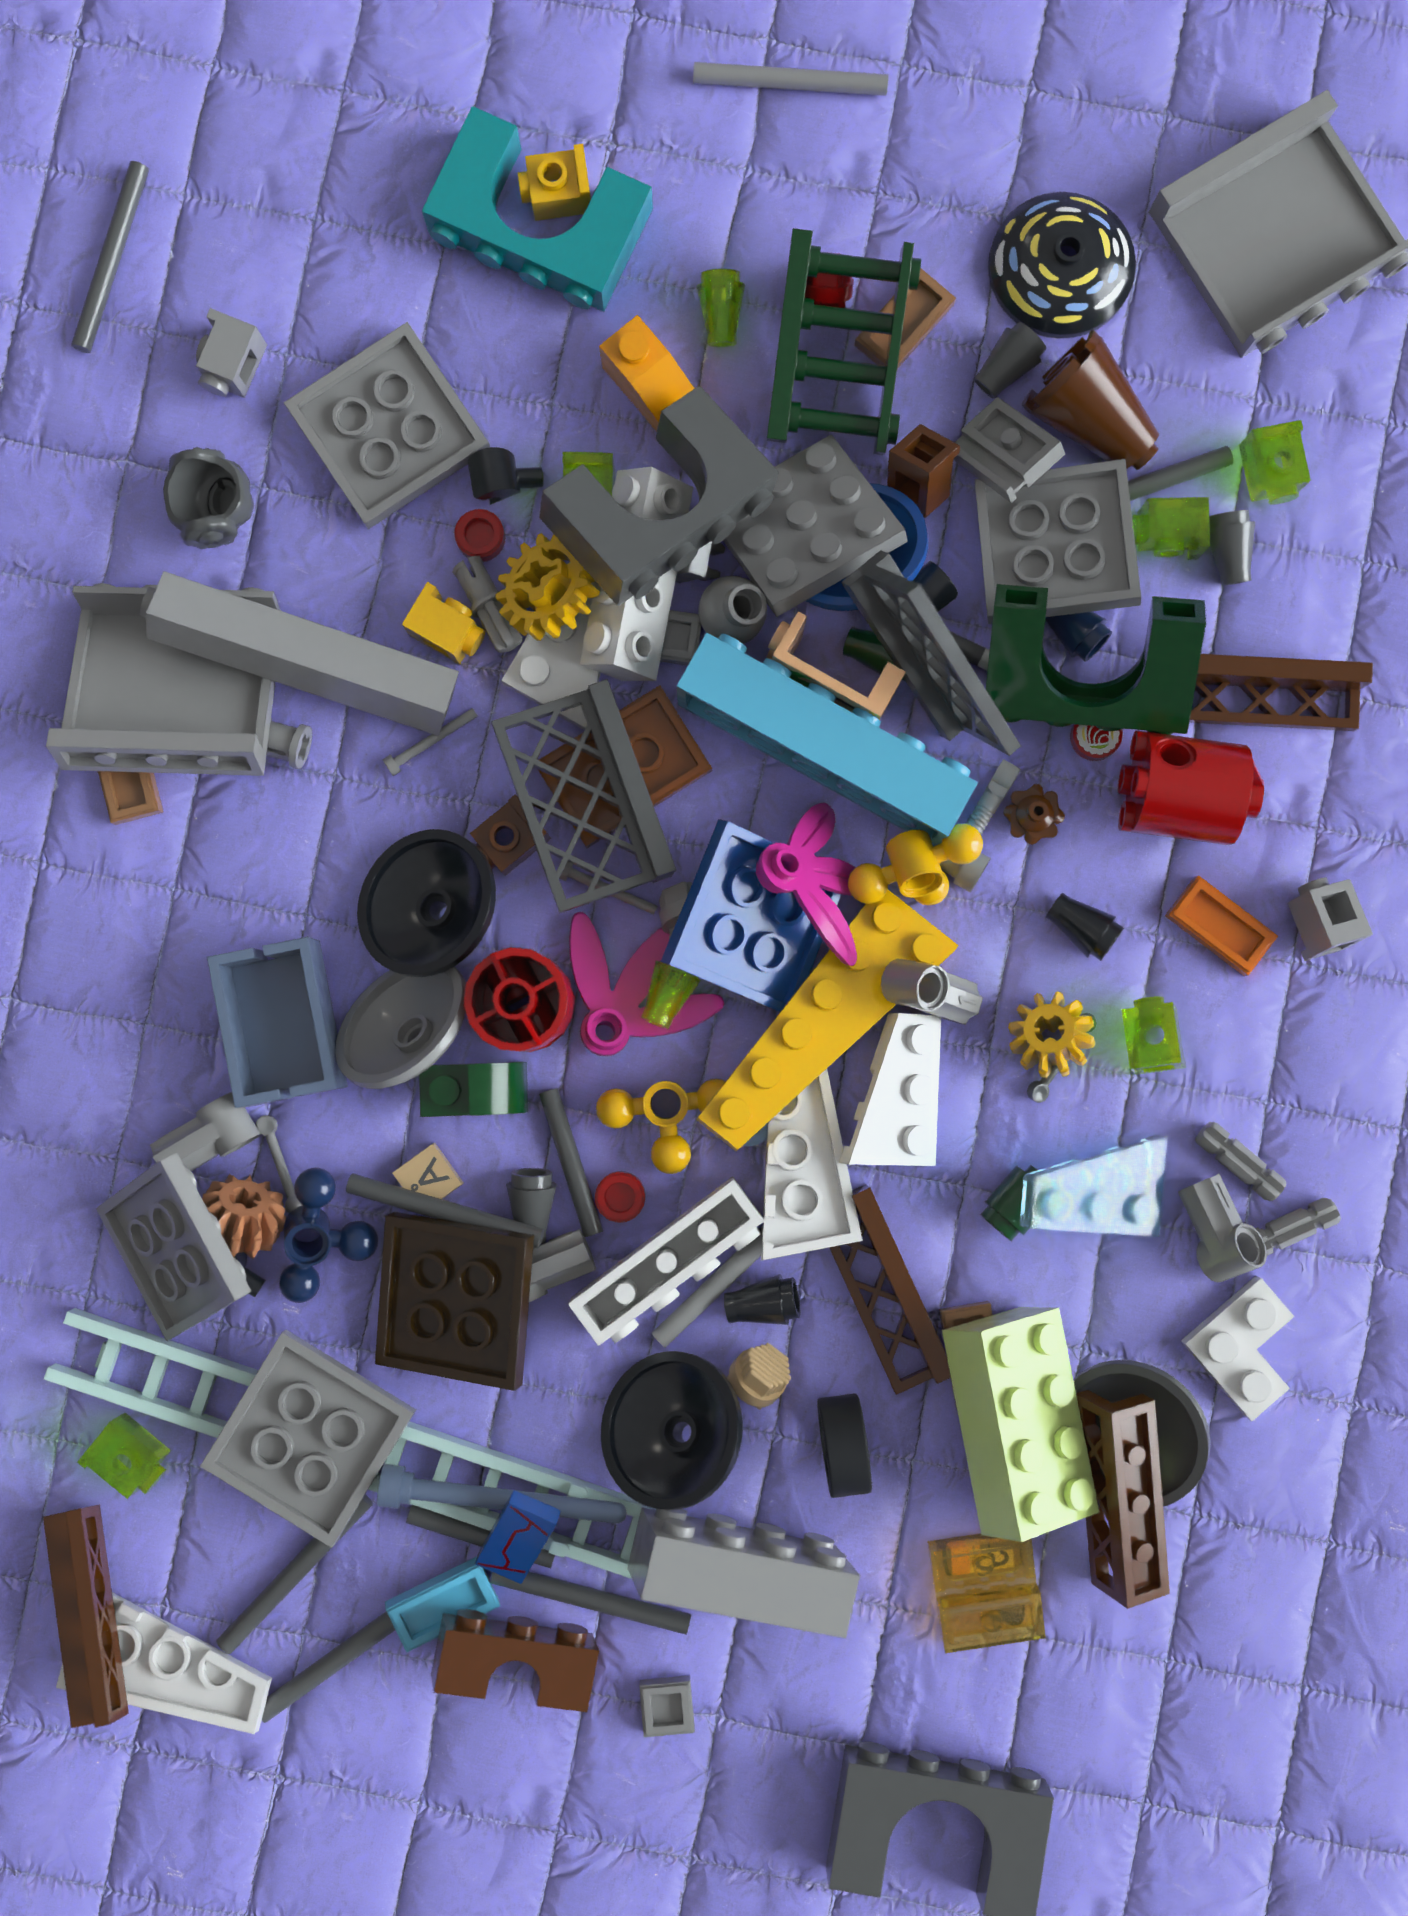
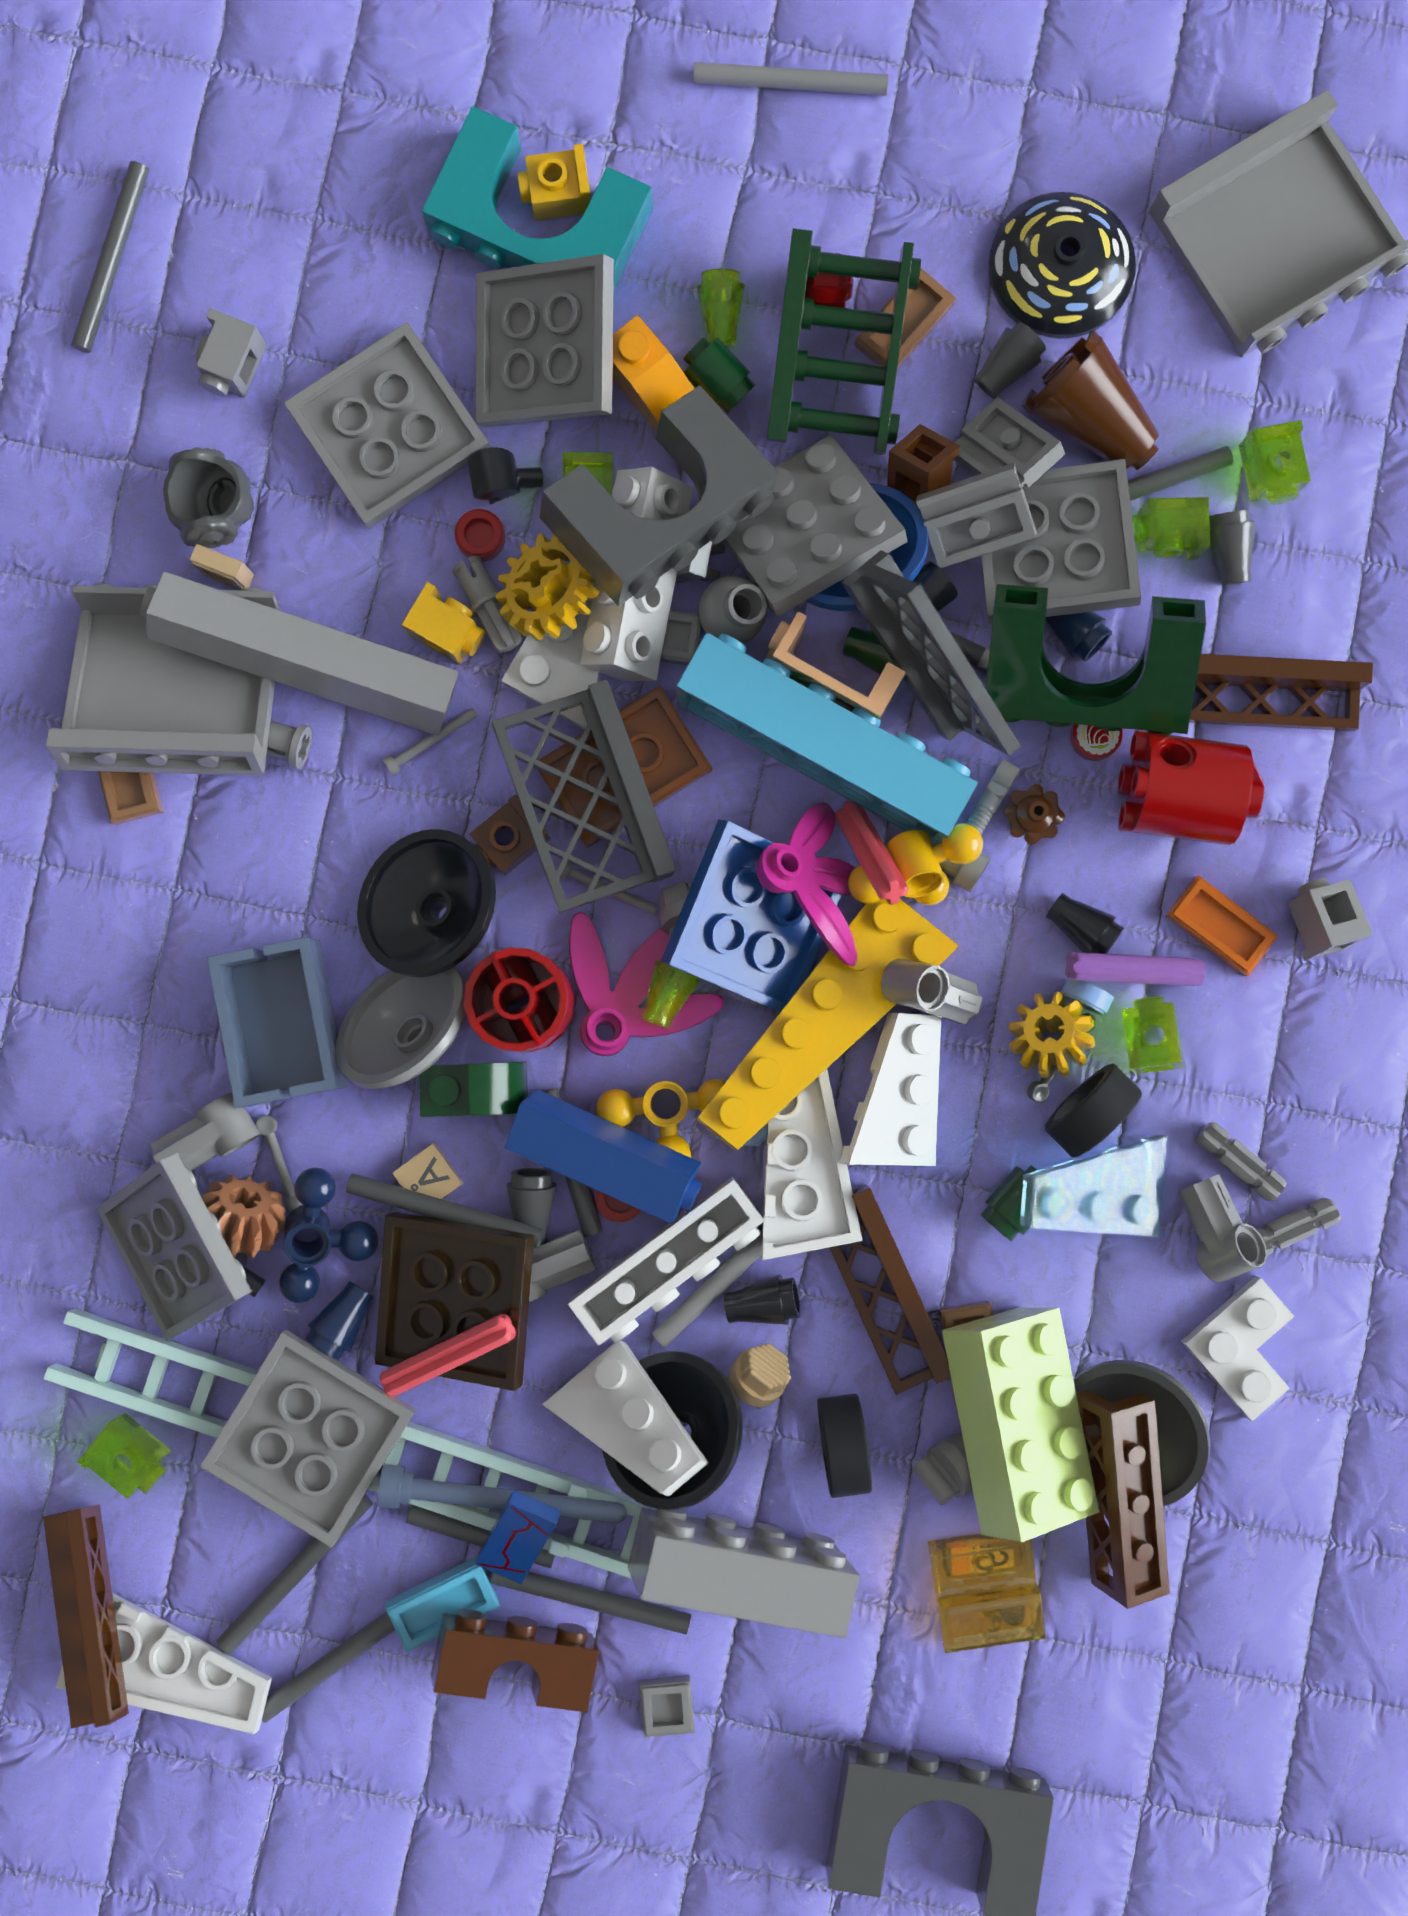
none -> tan tile [189,544,254,590]
none -> dark blue cone [305,1281,374,1361]
none -> coral axle [379,1314,516,1397]
none -> light grey plate [475,254,614,427]
none -> blue brick [504,1089,703,1224]
none -> white wing [542,1340,708,1496]
none -> dark green brick [683,337,756,414]
none -> coral axle [835,801,908,905]
none -> light grey piece [912,1434,973,1505]
none -> light grey plate [916,463,1037,568]
none -> black tyre [1045,1063,1142,1158]
none -> light blue tile [1061,978,1114,1015]
none -> medium lavender axle [1065,952,1206,986]

